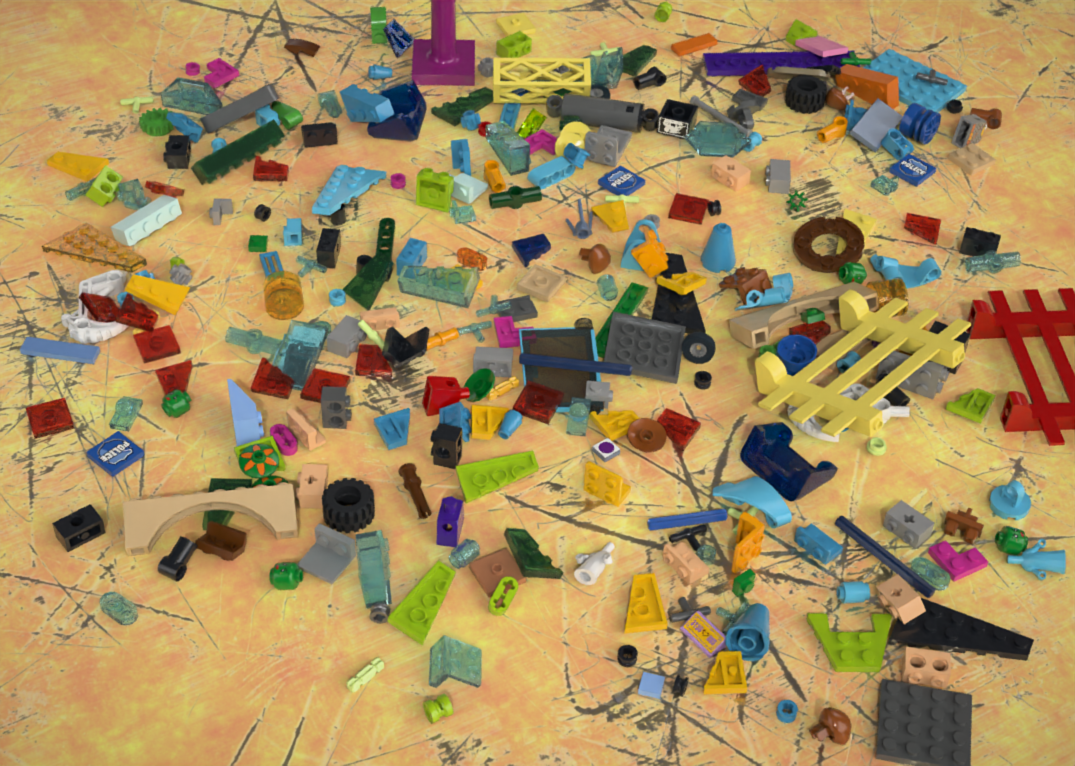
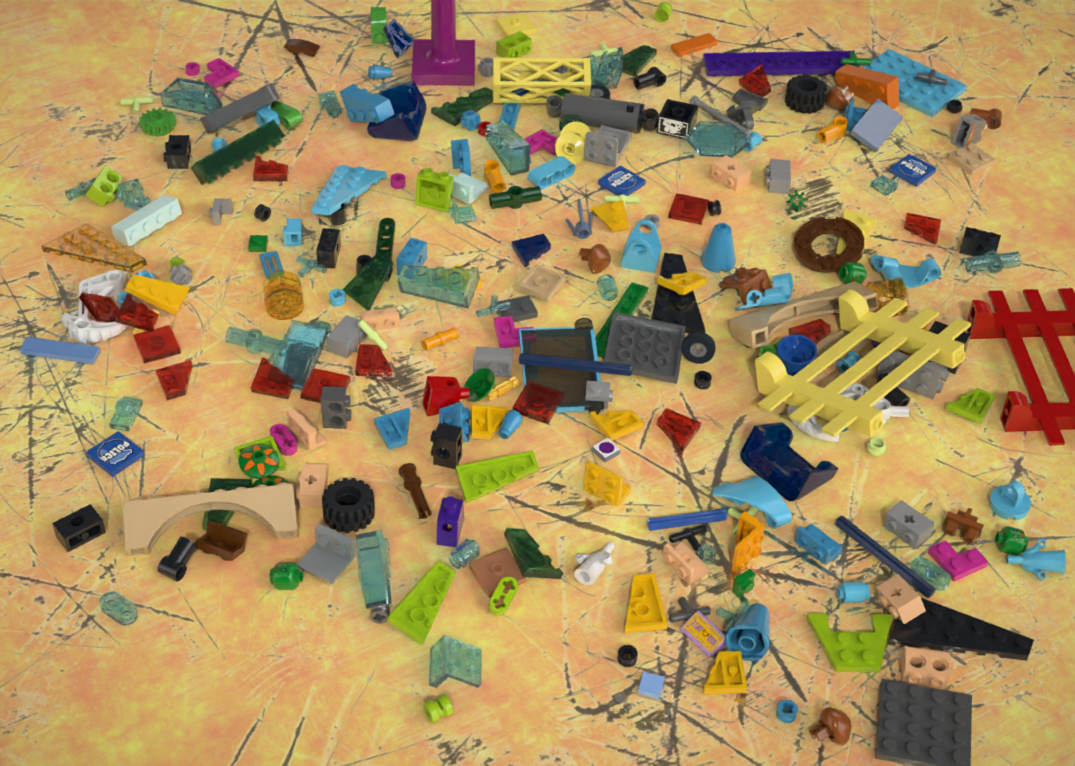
clear red plate [26,397,74,439] -> none
yellow wing [47,151,109,182] -> none
clear red wing [145,181,185,198] -> none
green head [161,389,192,418] -> none
dark azure bracket [166,112,203,143] -> none
light blue slope [227,379,264,446] -> none
black bracket [301,122,338,147] -> none
yellowish green axle [346,657,384,692] -> none
black bracket [382,326,430,368] -> none
clear orange beam [457,247,487,271] -> none
clear light blue piece [457,321,492,343] -> none
clear neon green slope [516,108,547,140] -> none
dark azure piece [563,143,591,169] -> none
clear light blue tile [566,397,591,436] -> none
dark orange dish [627,418,667,453] -> none
light orange bracket [631,226,669,278] -> none
black bush [672,674,689,697] -> none
dark tan tile [767,67,830,82] -> none
lime wing [786,19,818,47] -> none
bright pink tile [795,36,848,57] -> none
green plate [800,308,825,324] -> none
black tile [807,65,841,75] -> none
dark azure piece [881,128,914,160] -> none
blue wheel [899,103,941,145] -> none

